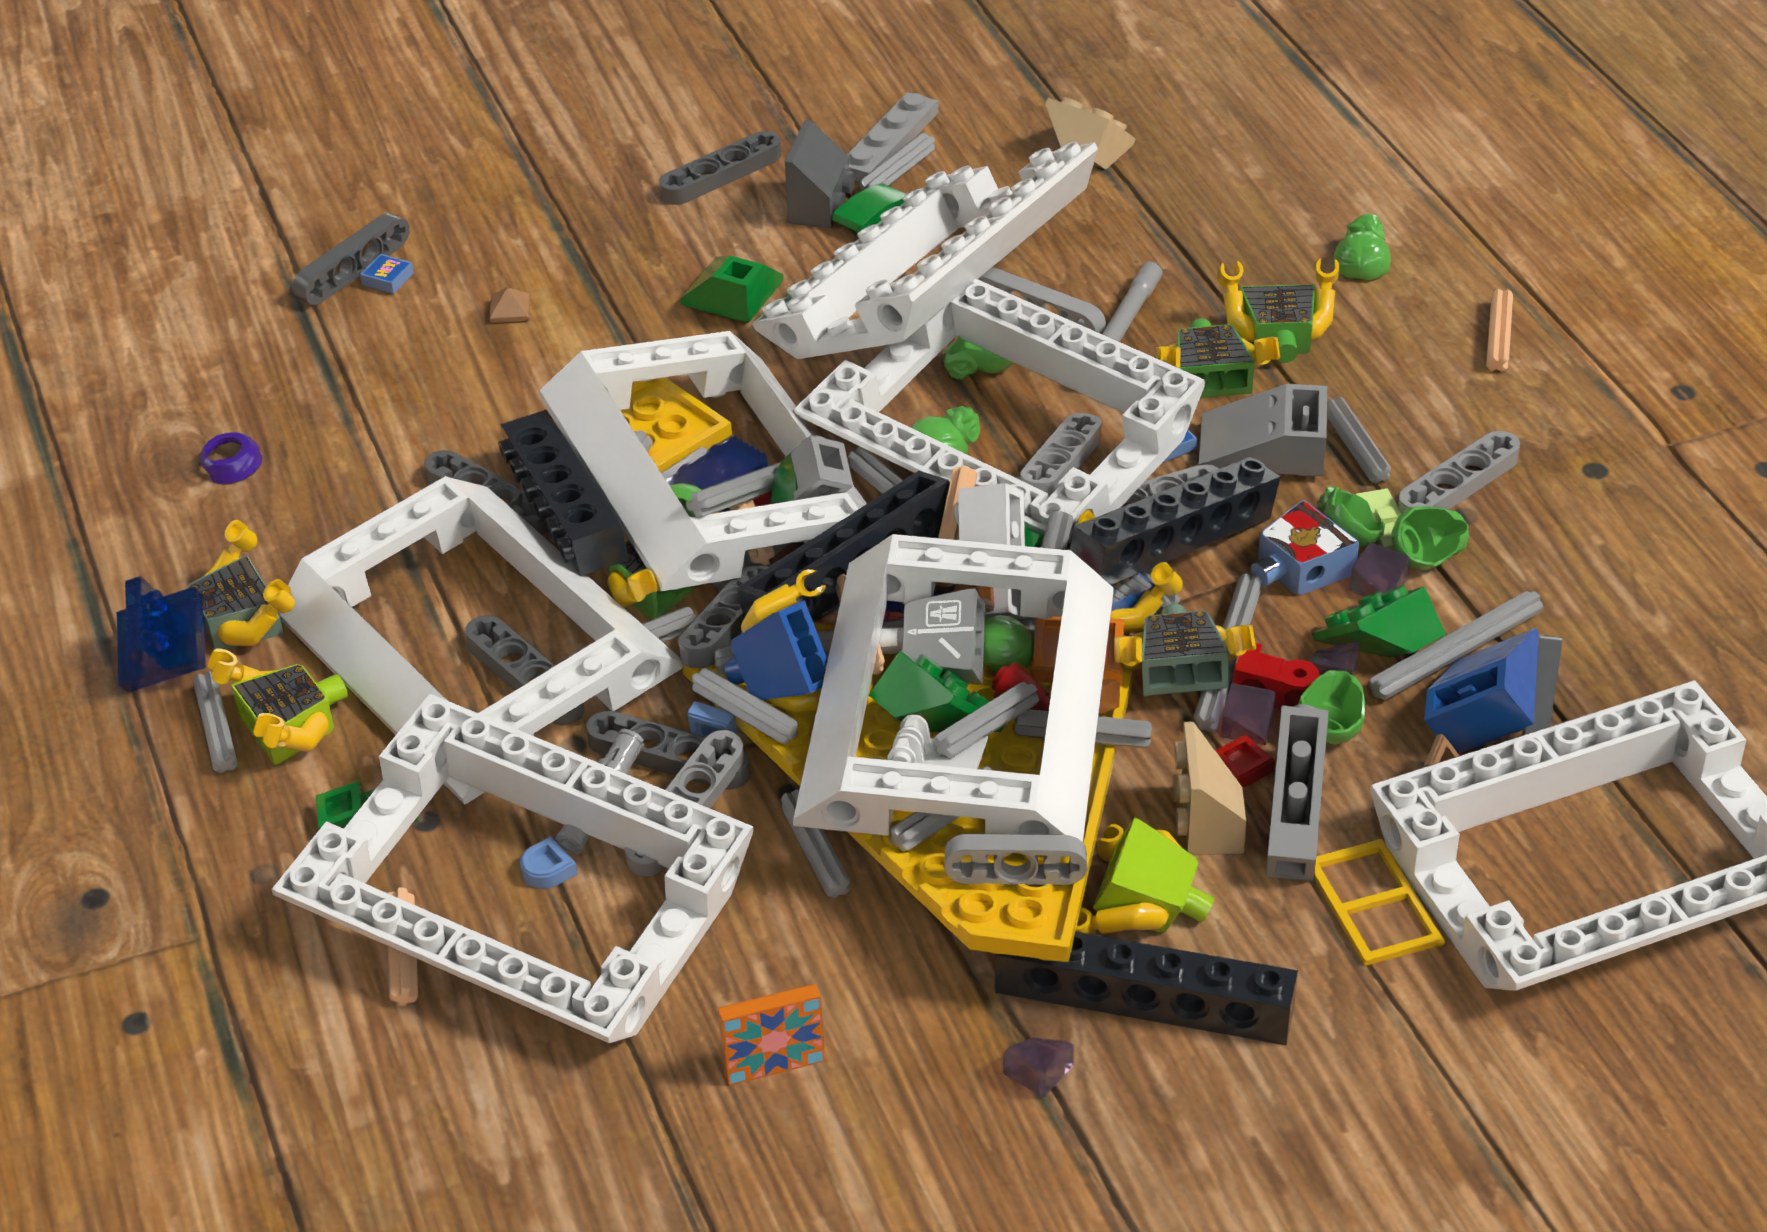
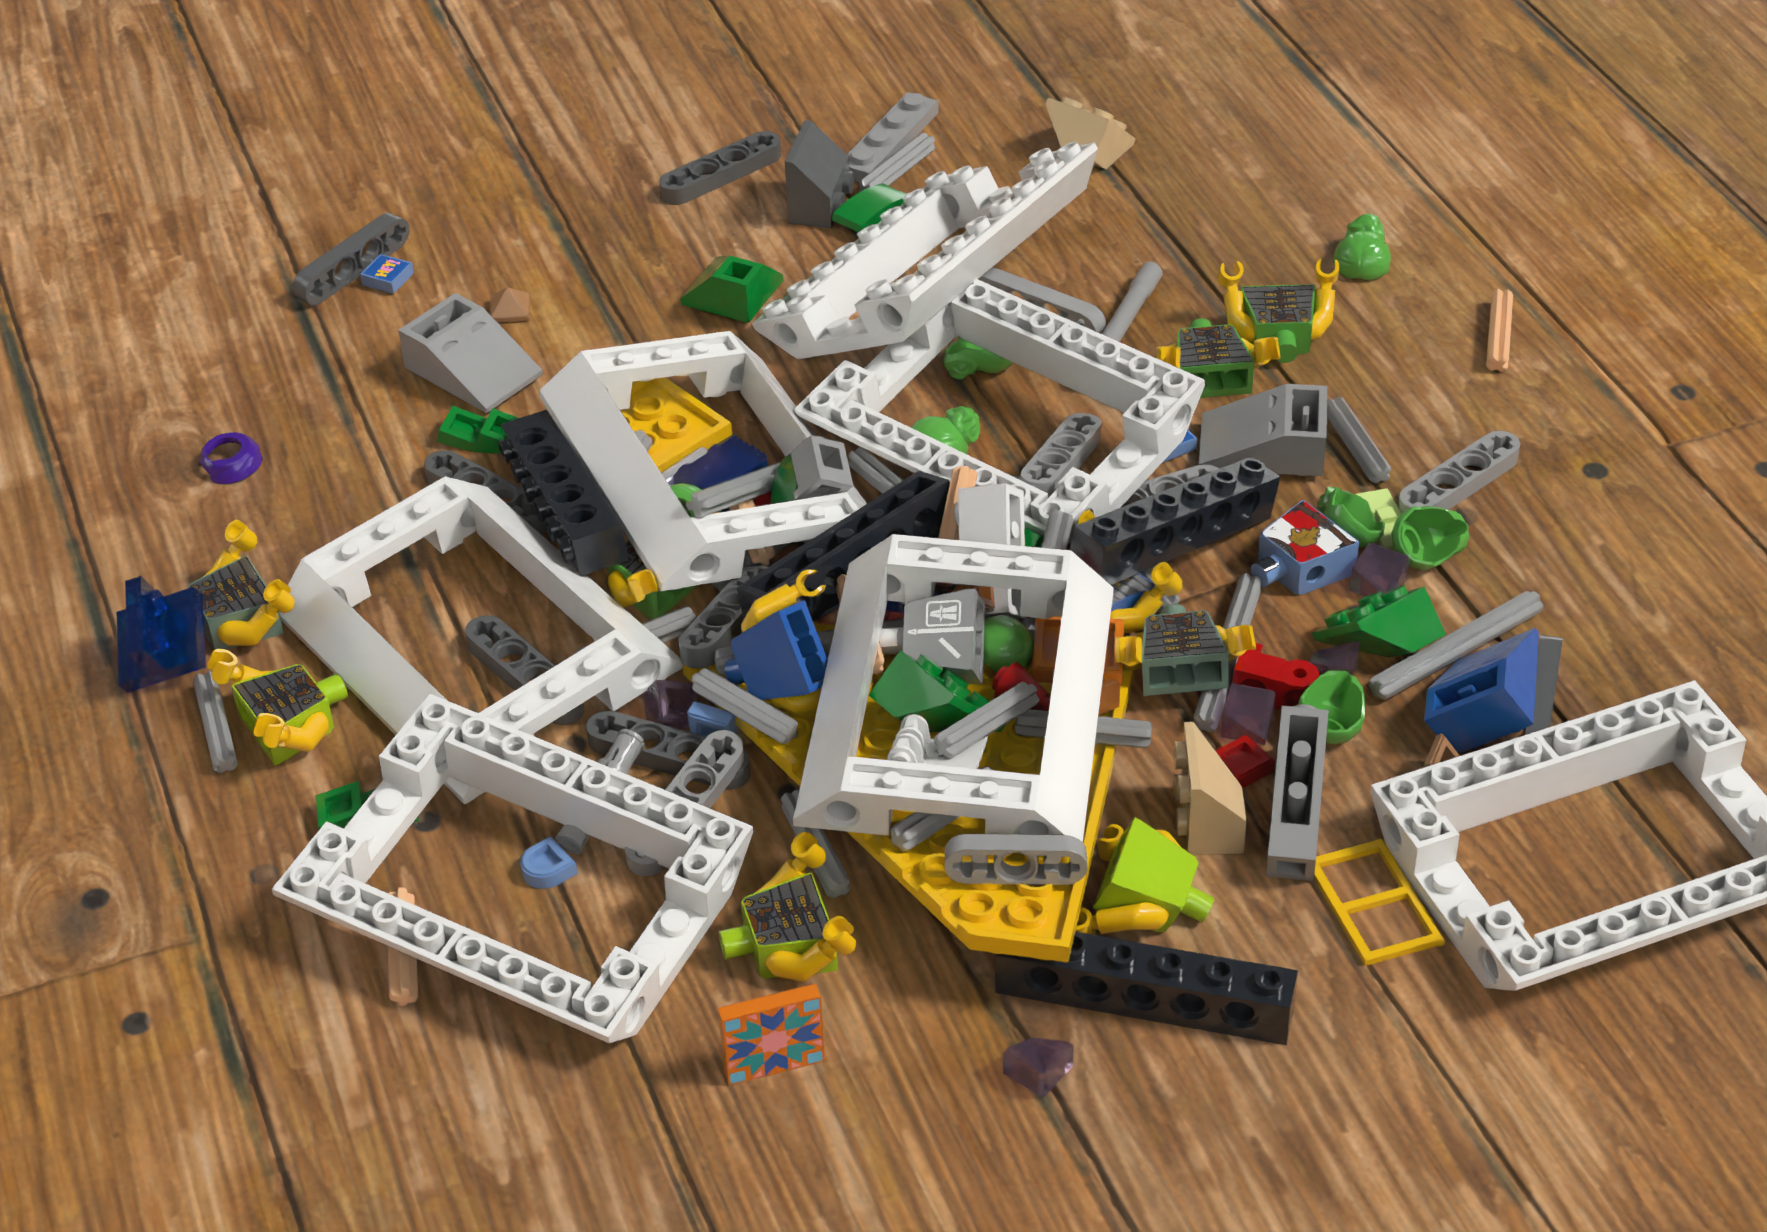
none -> light grey slope [398,293,543,413]
none -> green slope [436,405,518,454]
none -> slope [644,680,699,729]
none -> torso [719,832,856,982]

